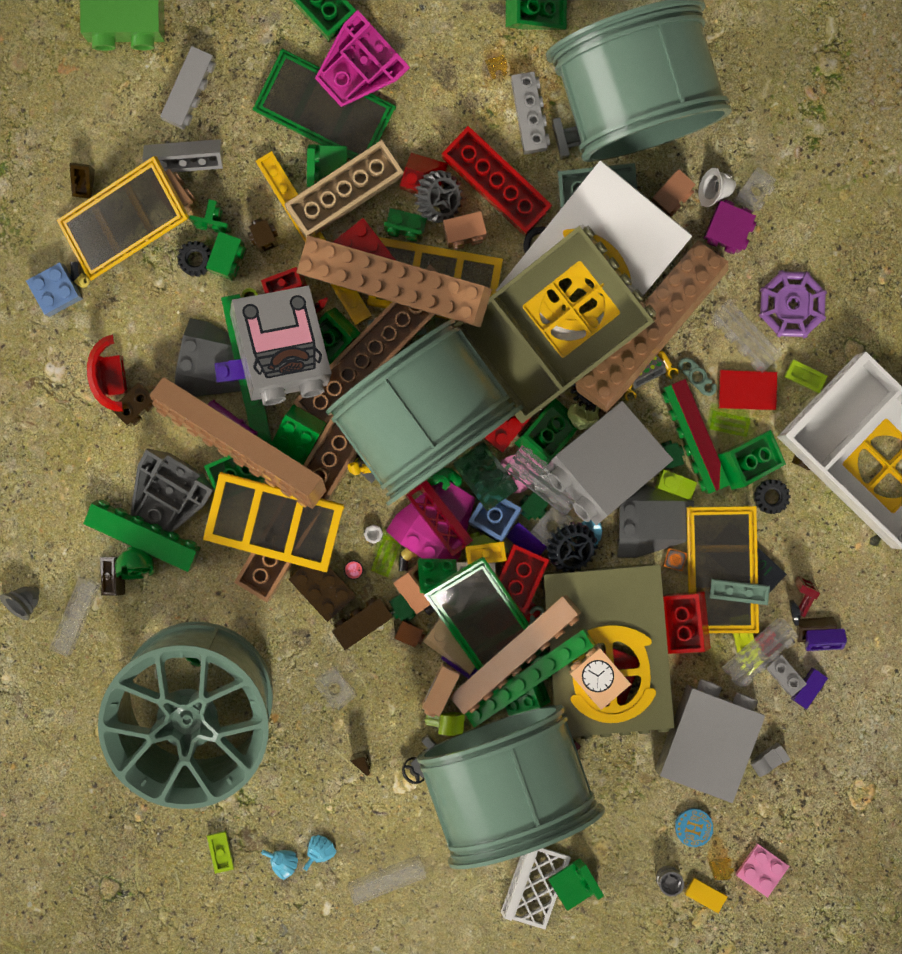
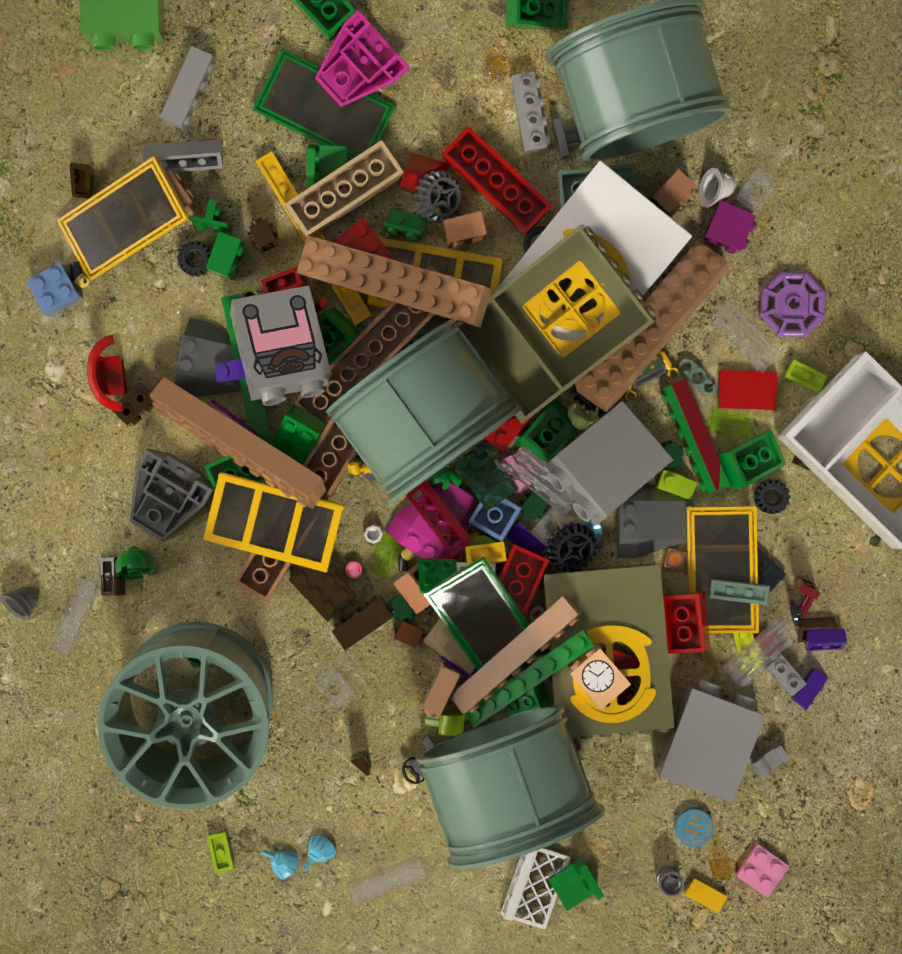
green brick [83,499,201,572] -> none

